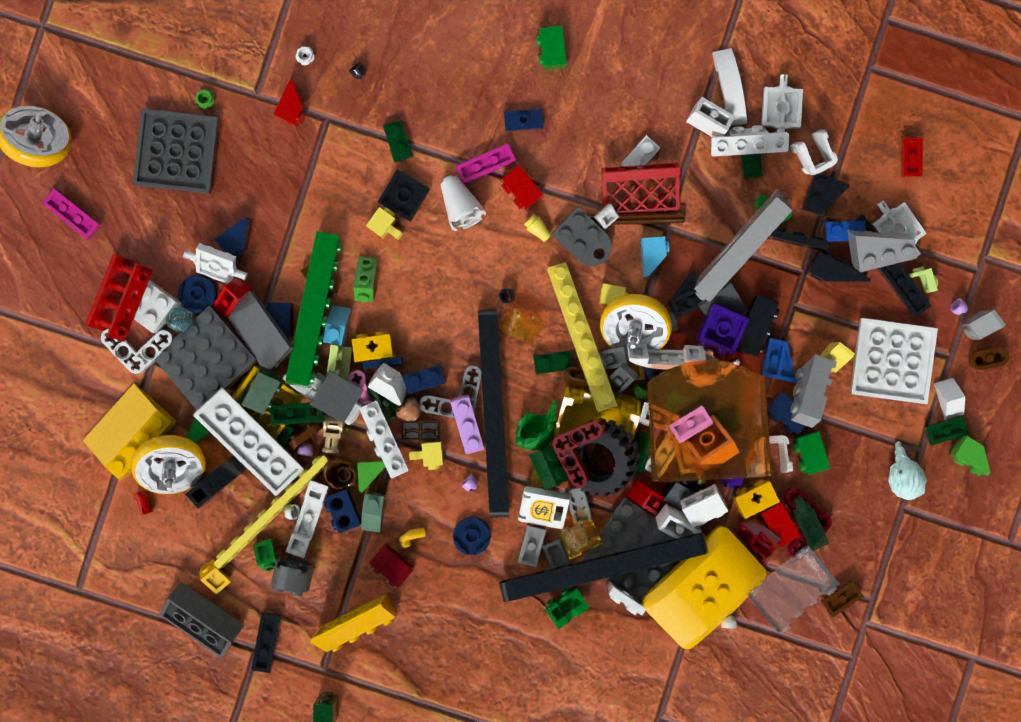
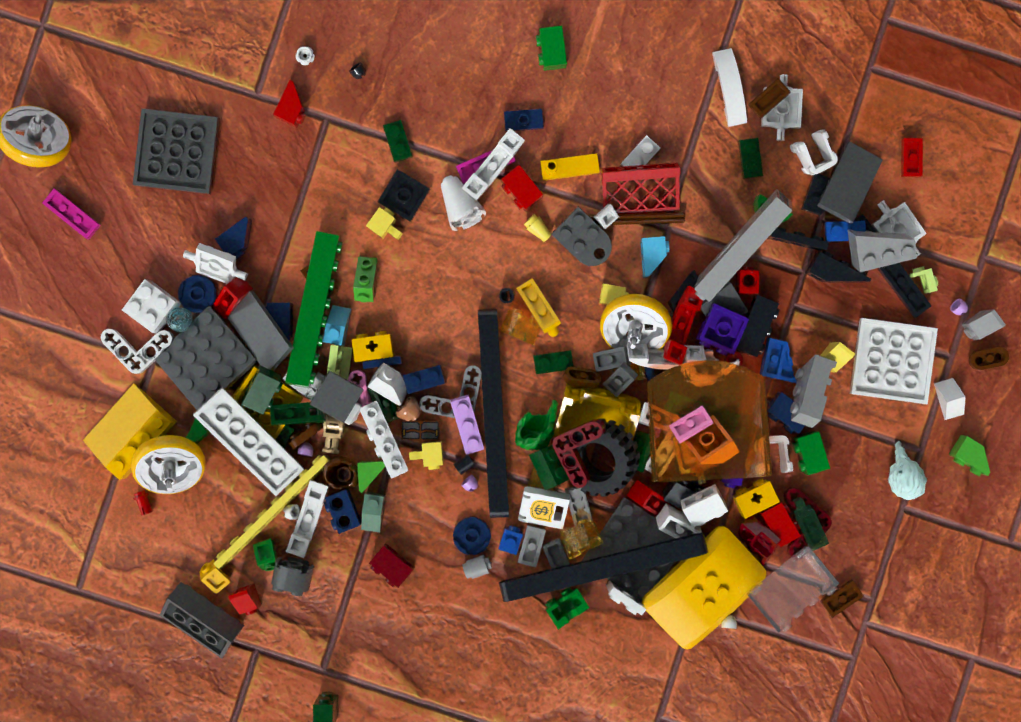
red fence [85,253,153,342] -> none
black slope [185,455,246,509] -> none
bright green plate [195,89,214,109] -> none
black plate [251,612,282,673] -> none
yellow slope [310,593,397,652] -> none
yellow arm [399,527,426,548] -> none
light yellow plate [547,262,617,413] -> none
bright green plate [633,381,651,399] -> none
white brick [686,97,735,137] -> none
white bracket [711,125,789,156] -> none
dark green plate [924,416,968,446] -> none
none -> red slope [228,583,262,615]
none -> black hinge [454,454,475,475]
none -> white slope [461,129,525,201]
none -> light grey brick [462,555,492,579]
none -> blue bracket [498,525,523,555]
none -> yellow piece [516,278,561,337]
none -> yellow piece [540,153,600,181]
none -> red slope [663,286,703,366]
none -> red brick [736,267,760,295]
none -> reddish brown tile [748,78,791,119]
none -> dark grey tile [817,141,883,224]

